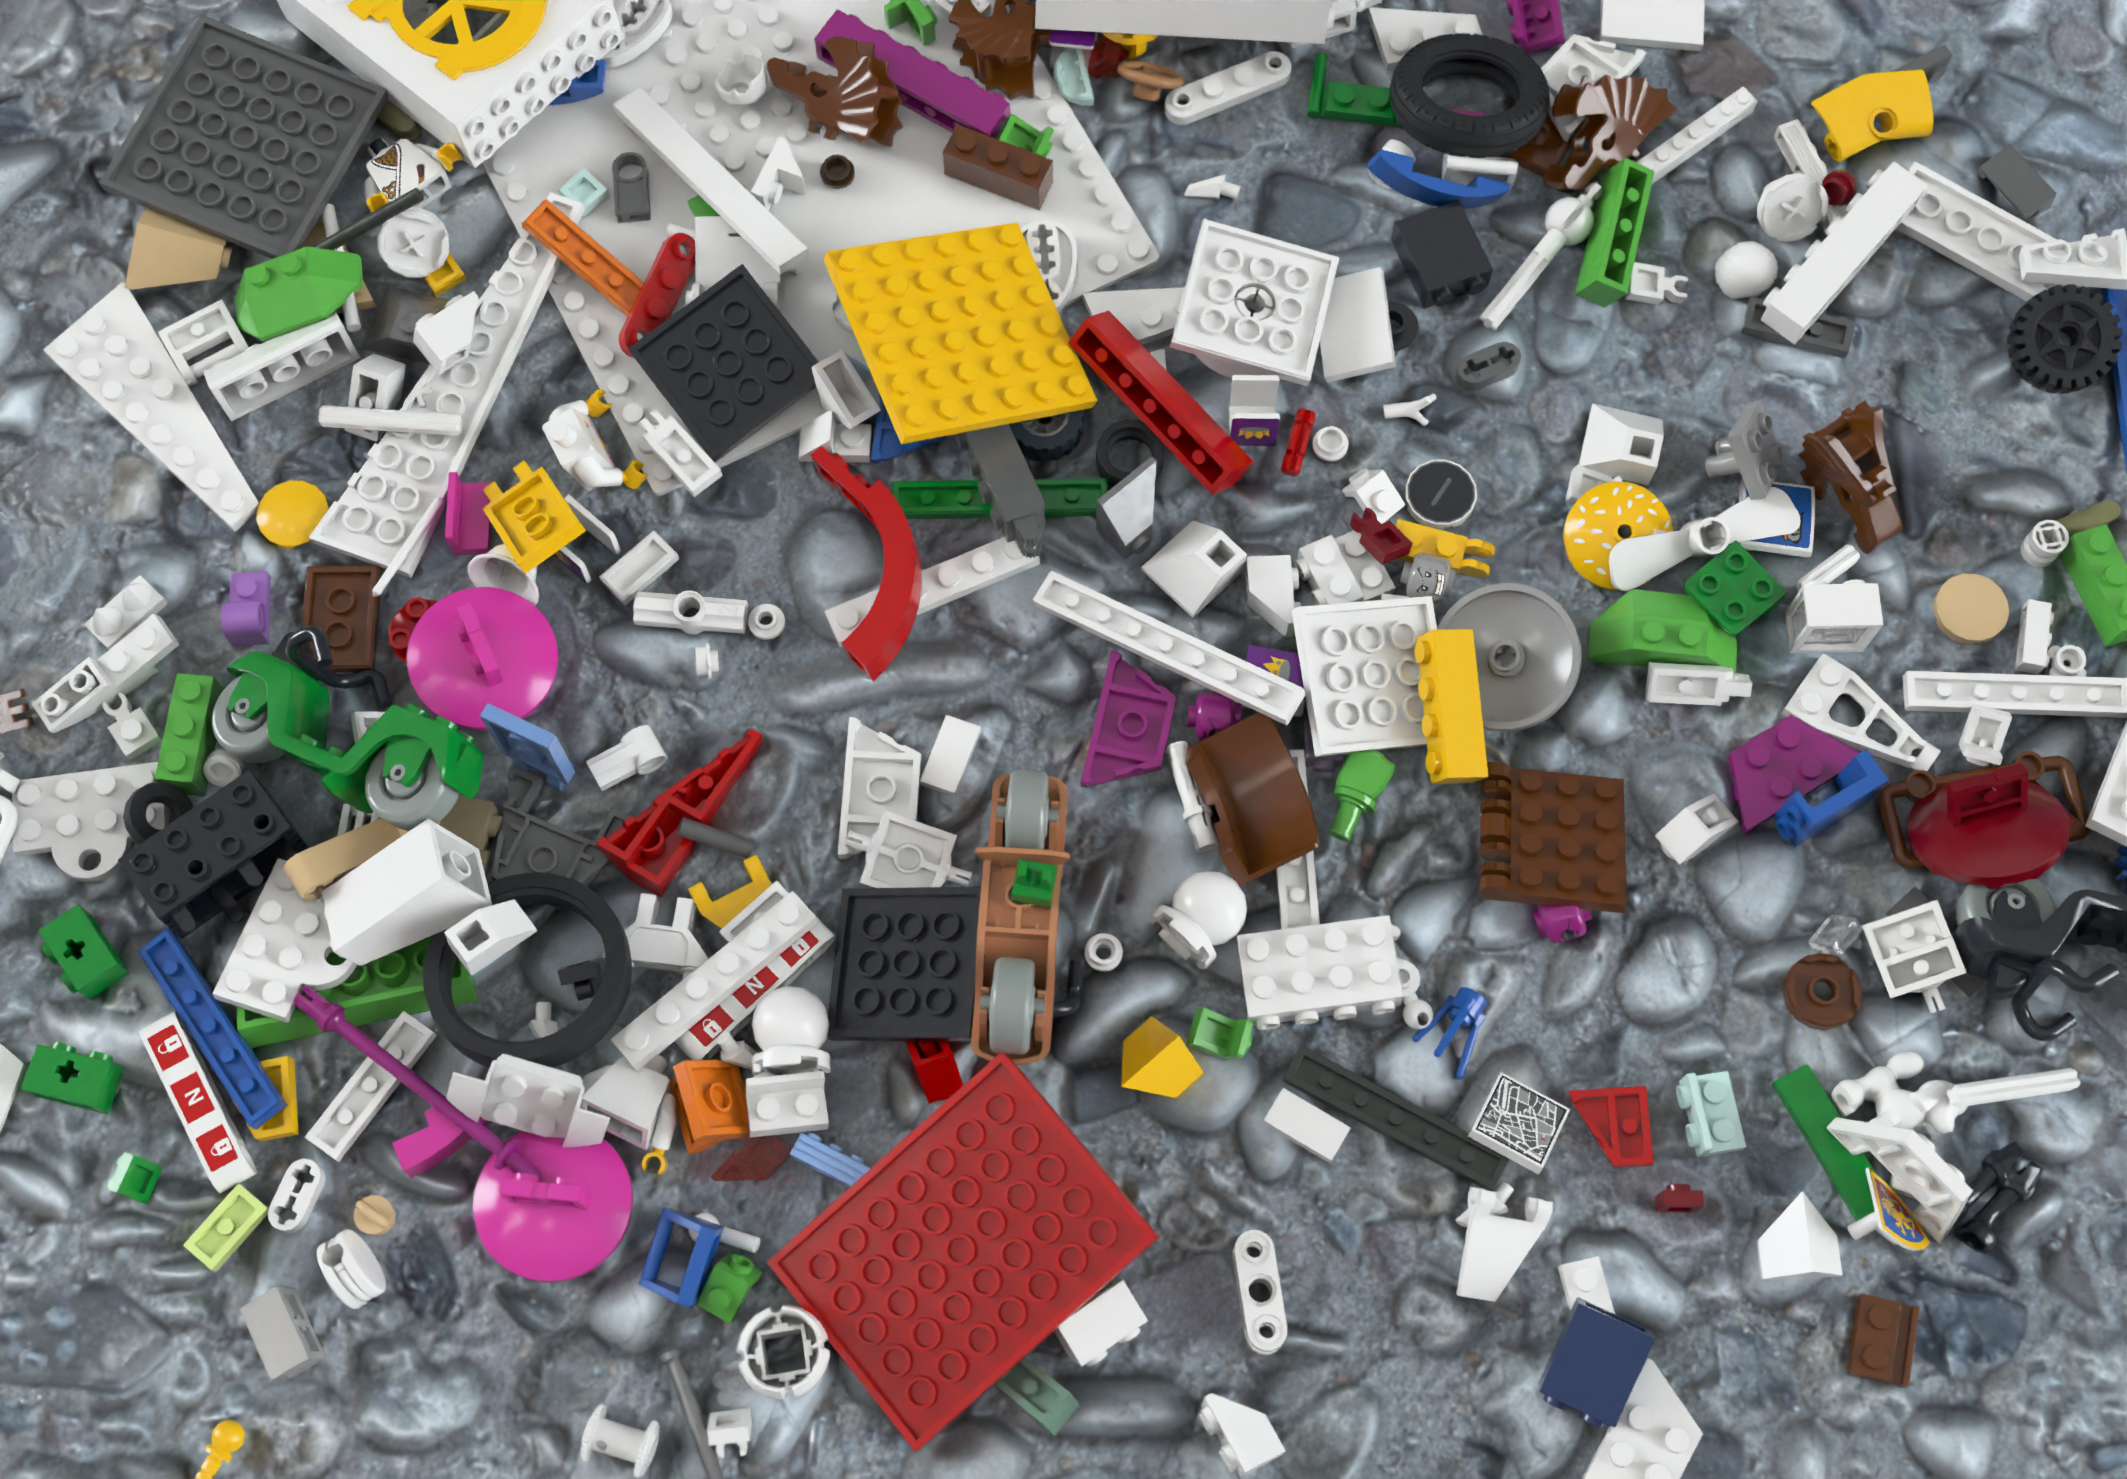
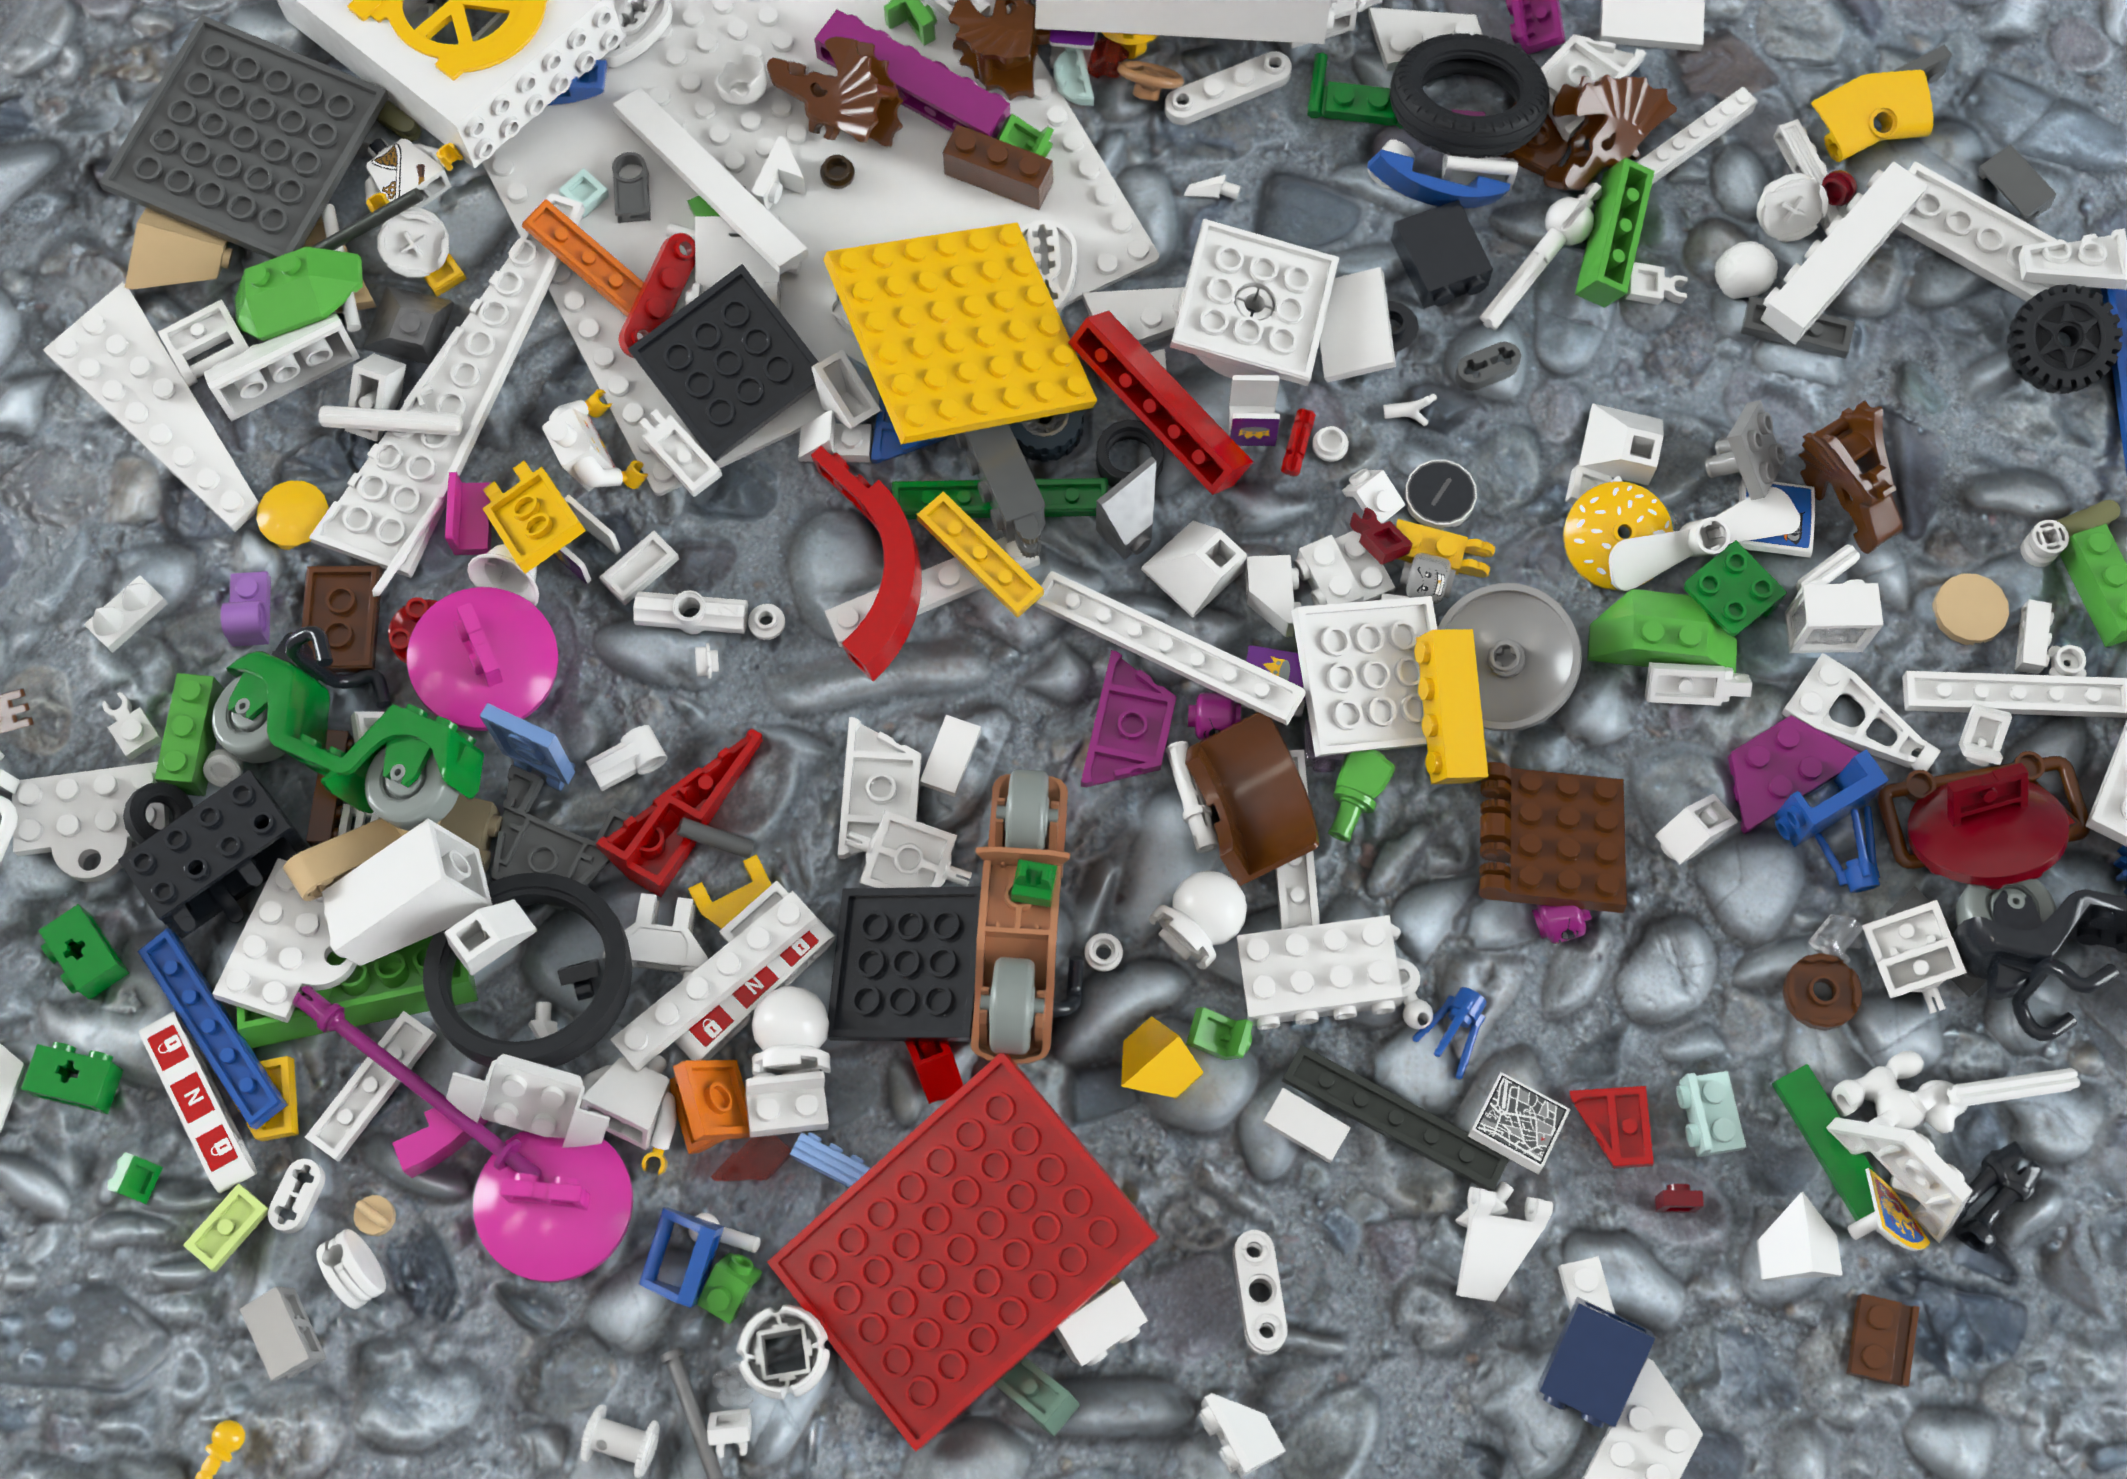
white slope [31,614,180,733] -> none
white slope [413,291,478,375] -> none
white bar [717,1032,757,1070] -> none
none -> reddish brown piece [306,729,355,847]
none -> yellow plate [917,491,1044,618]
none -> blue plant [1815,806,1880,893]

